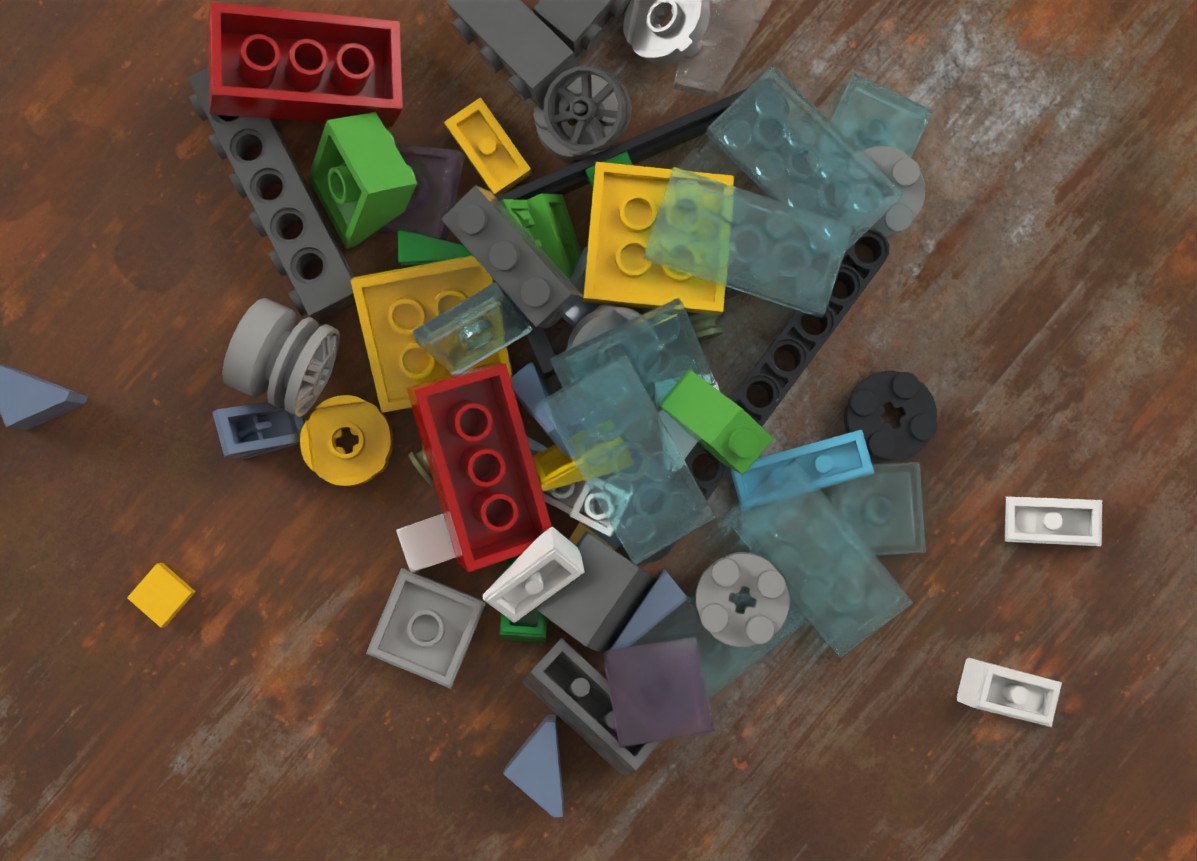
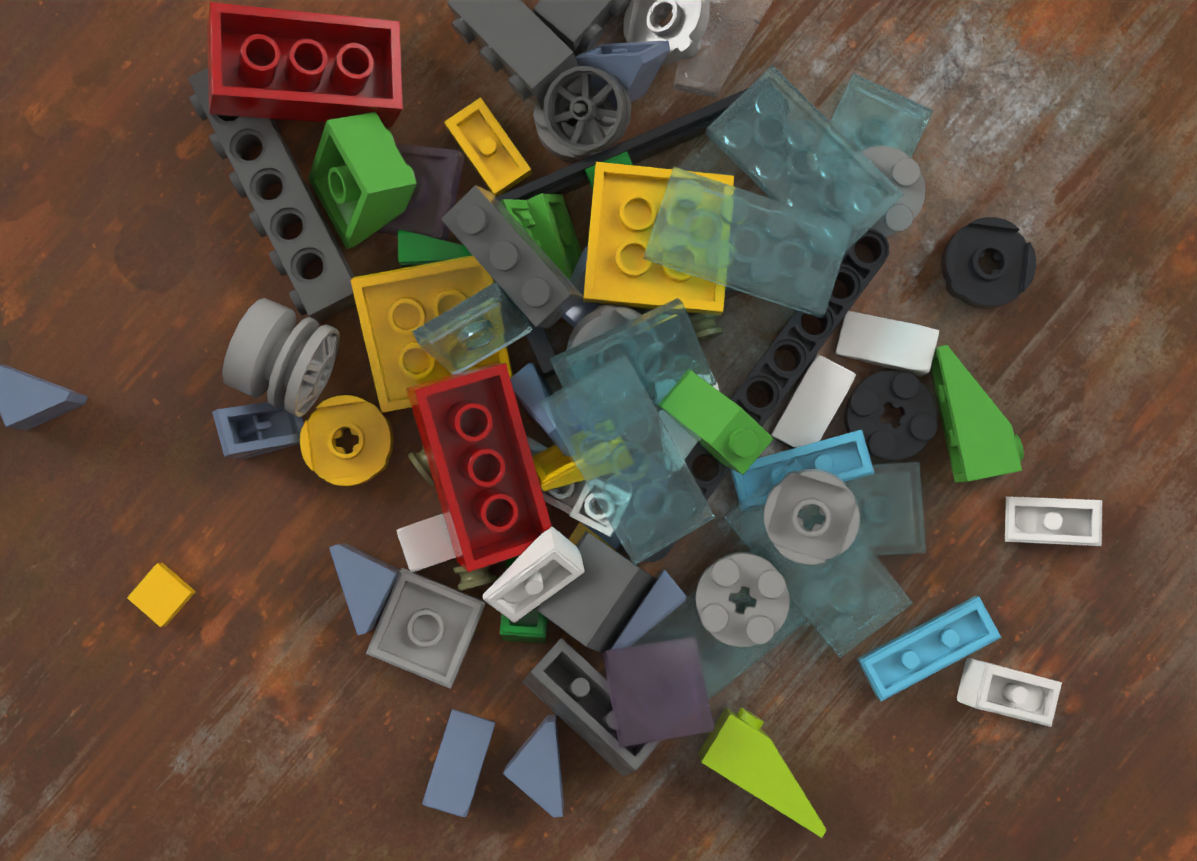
none -> sand blue slope [329,543,400,635]
none -> sand blue slope [422,709,496,817]
none -> olive bush [453,565,498,590]
none -> sand blue slope [575,40,670,109]
none -> lime slope [698,707,826,838]
none -> light grey plate [764,469,860,565]
none -> white slope [771,354,856,448]
none -> white slope [835,311,939,377]
none -> medium azure tile [857,596,1001,701]
none -> bright green slope [930,345,1024,483]
none -> black plate [941,217,1036,309]

